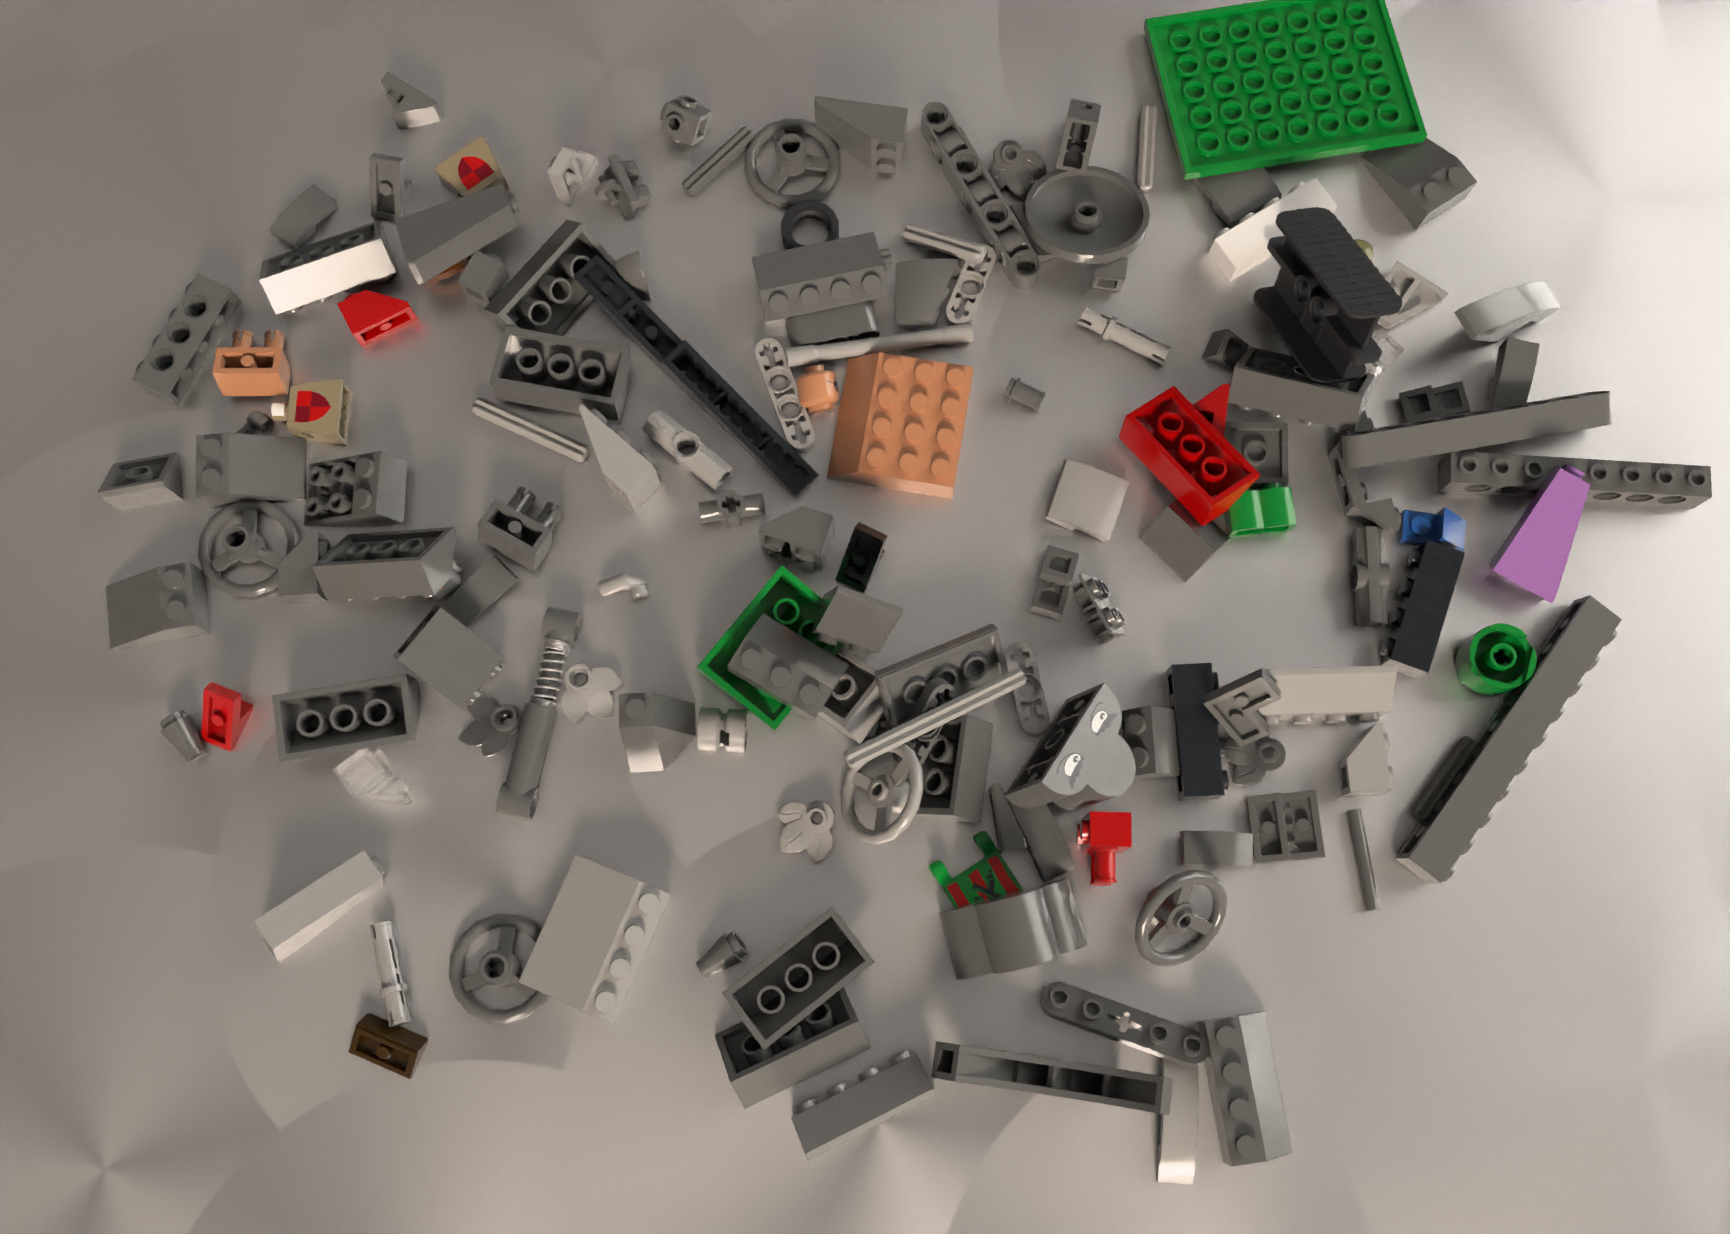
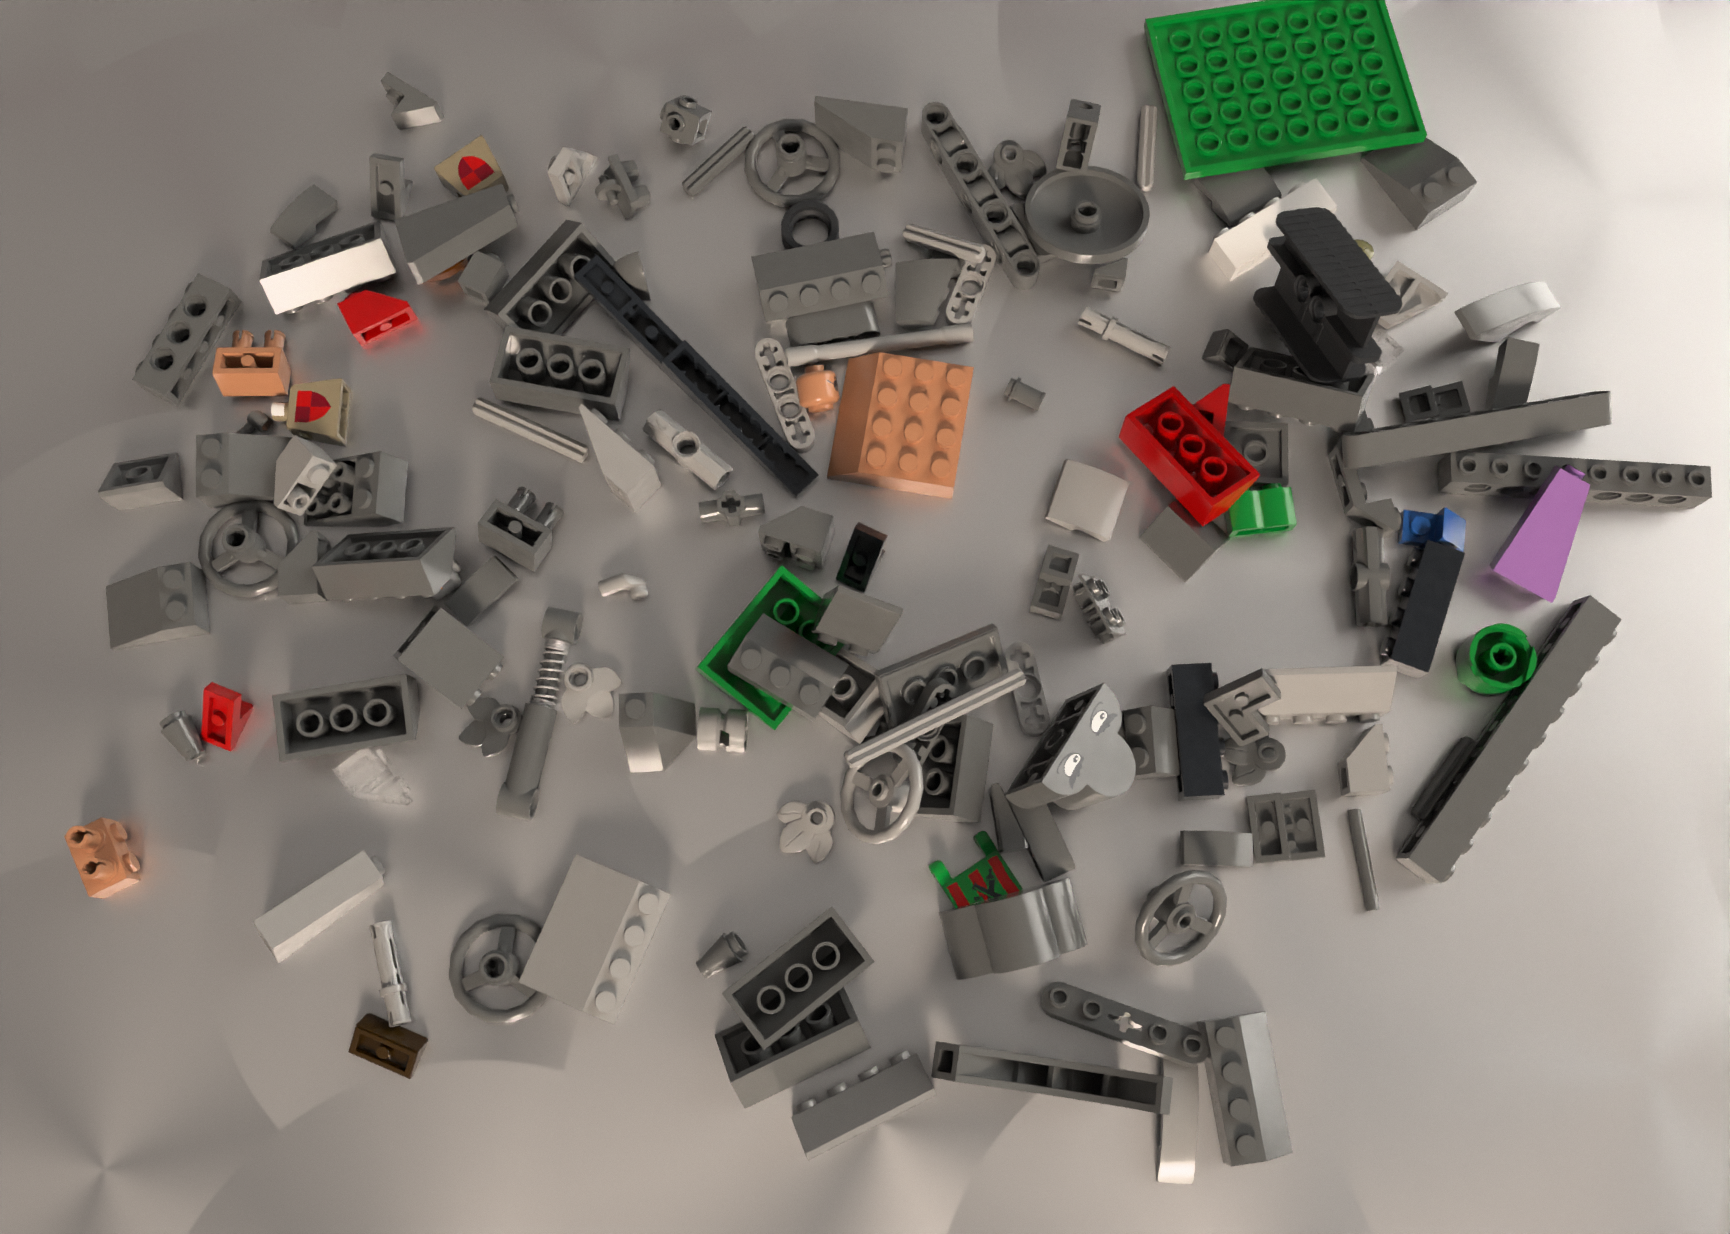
red brick [1076,811,1132,886] -> none
none -> nougat brick [64,817,141,899]
none -> light grey slope [274,435,337,516]

